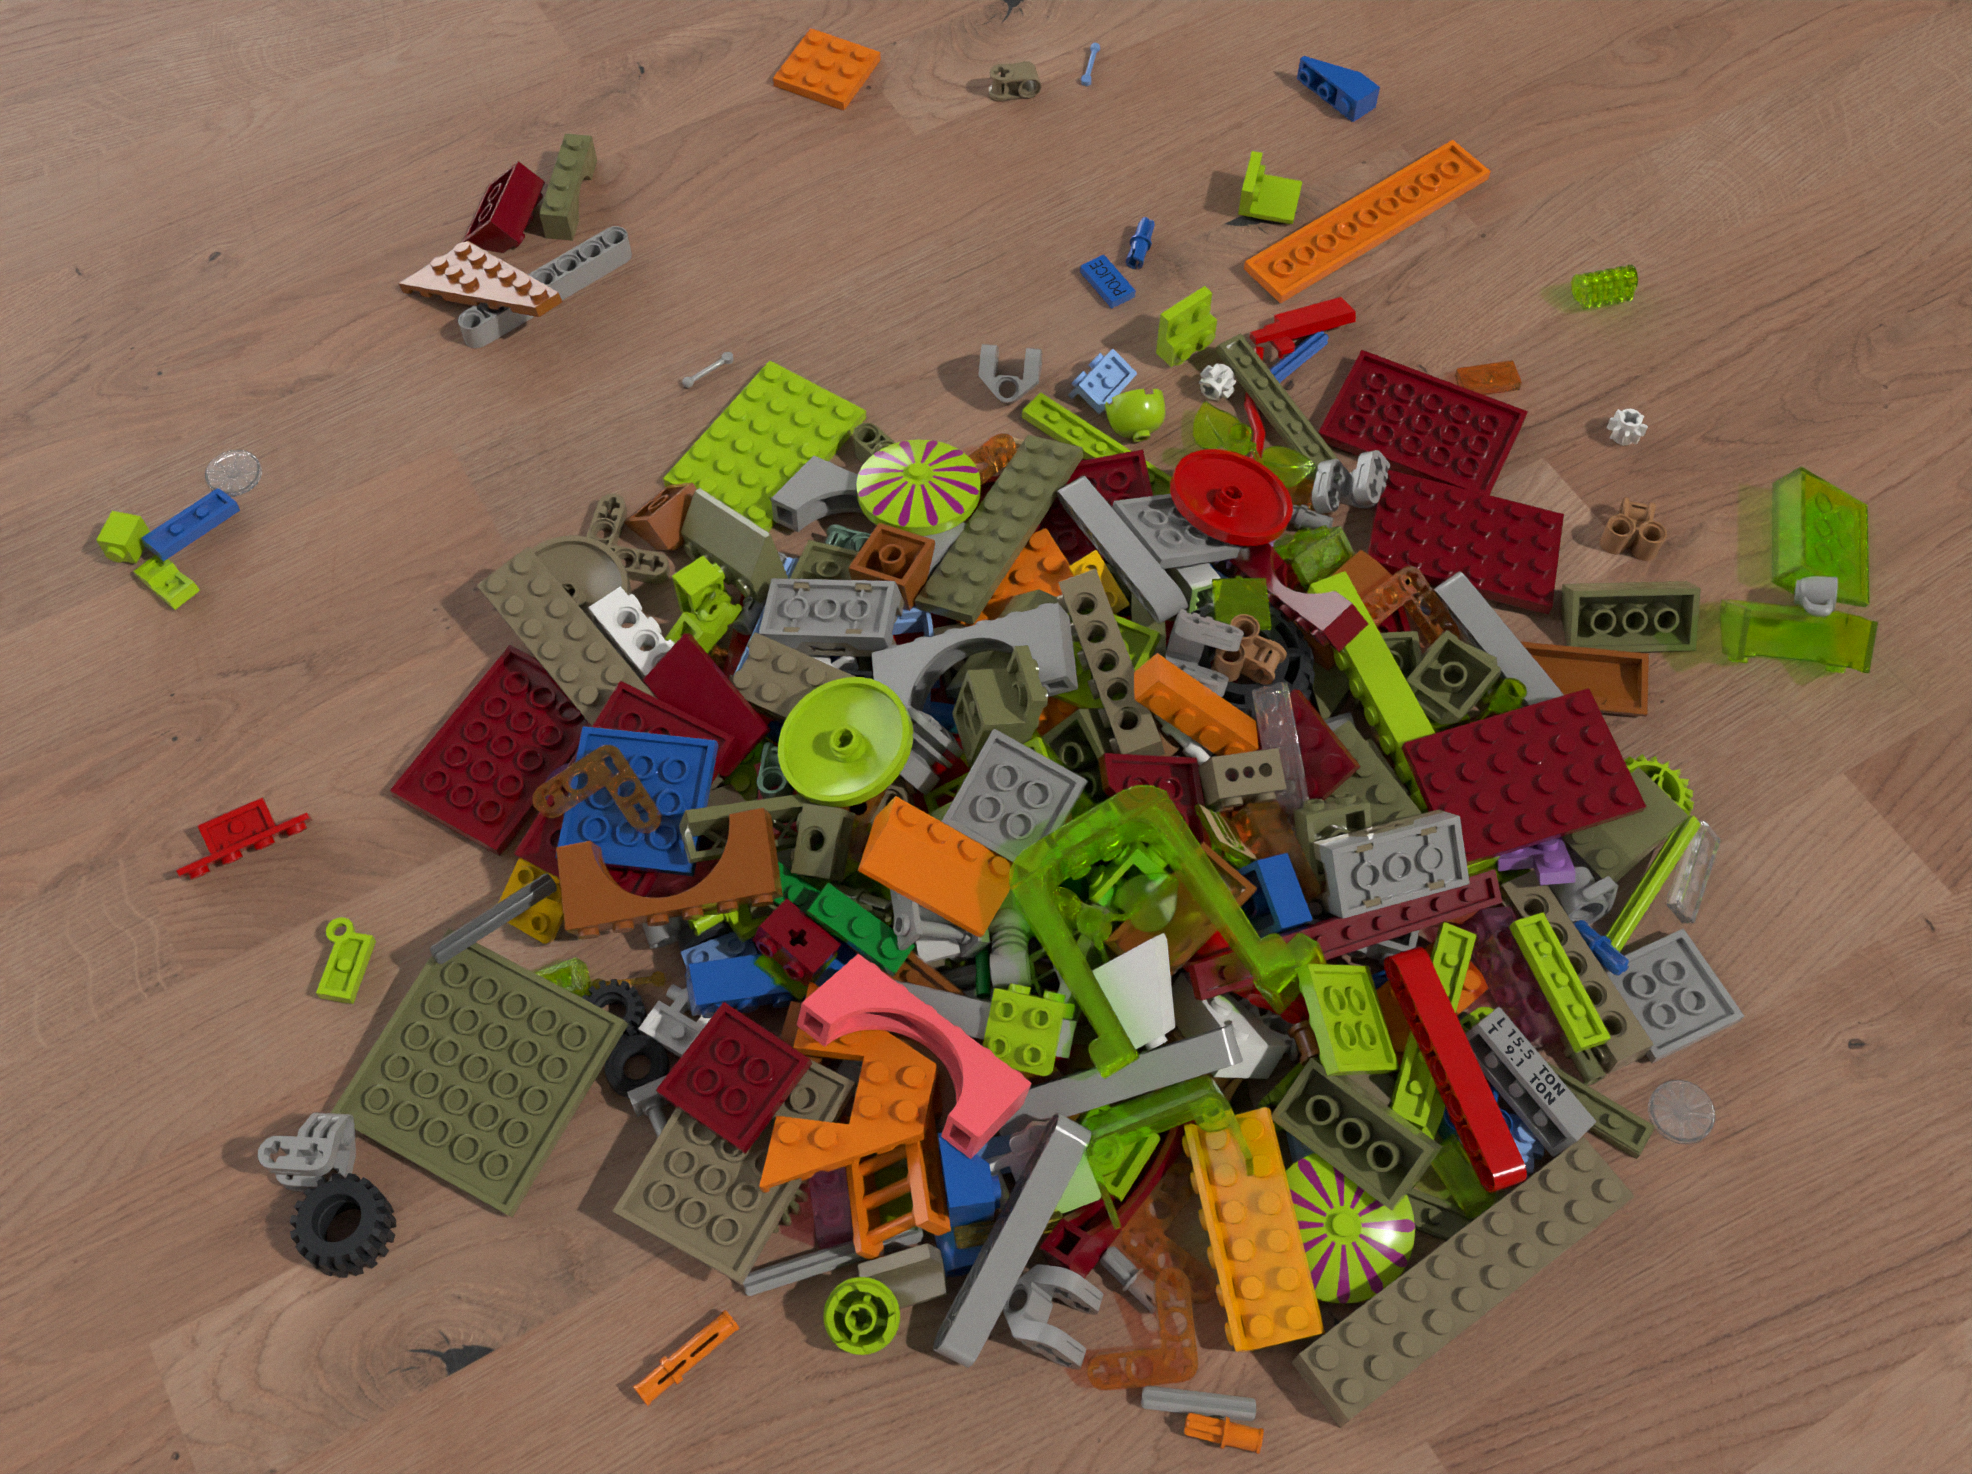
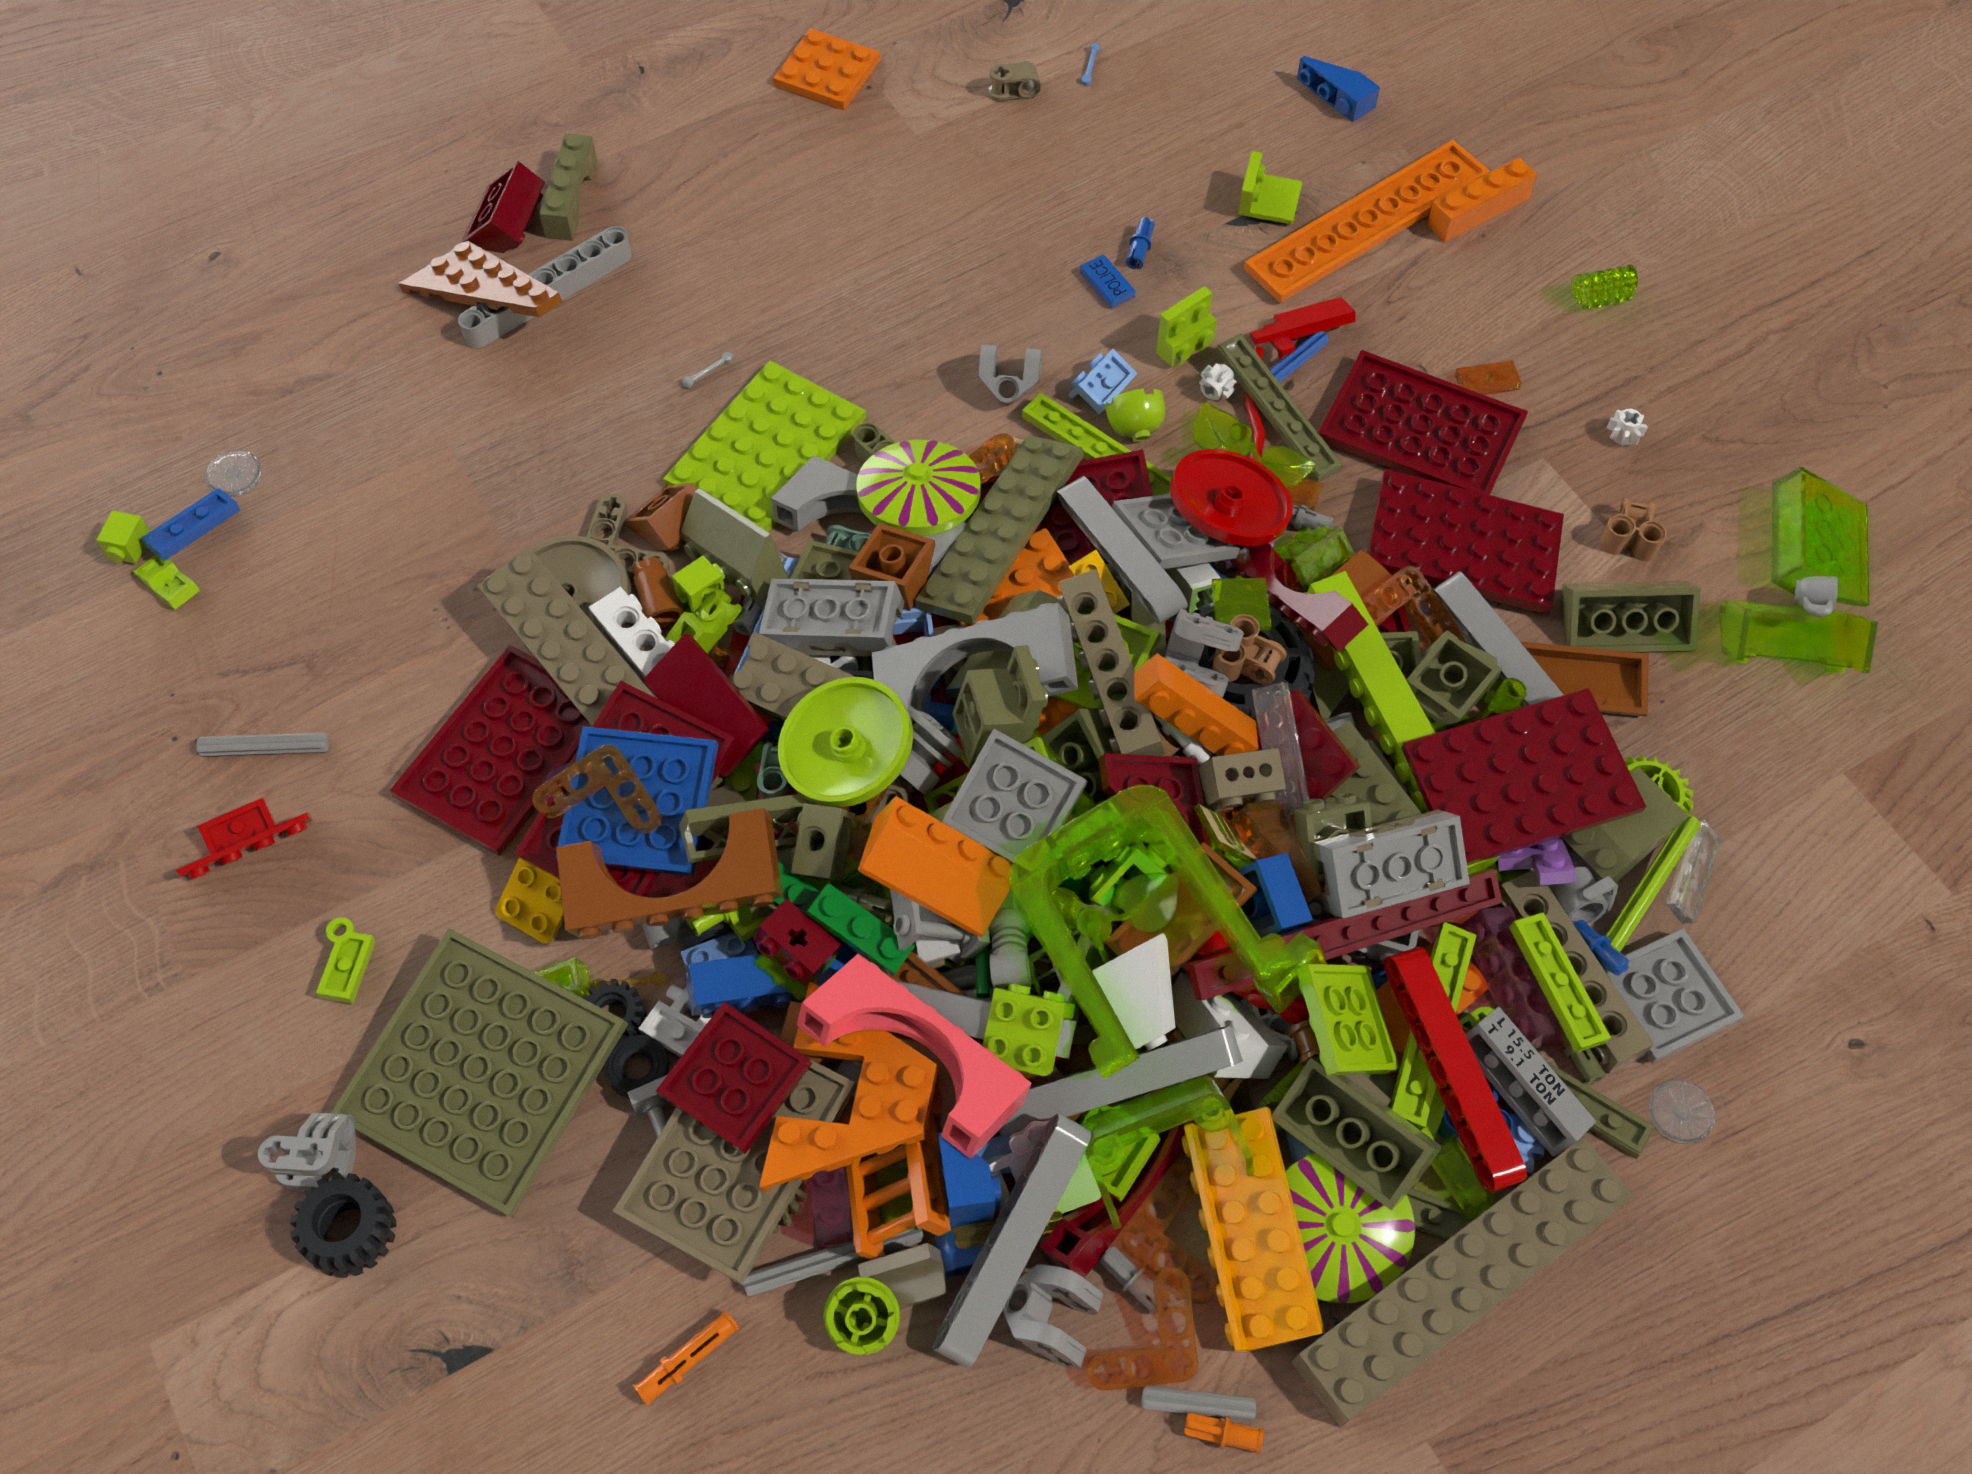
dark grey axle [429,874,557,964] -> none
light grey piece [1312,450,1390,514] -> none
none -> light grey axle [196,733,330,756]
none -> dark orange plant [632,557,685,630]
none -> orange brick [1427,157,1538,243]

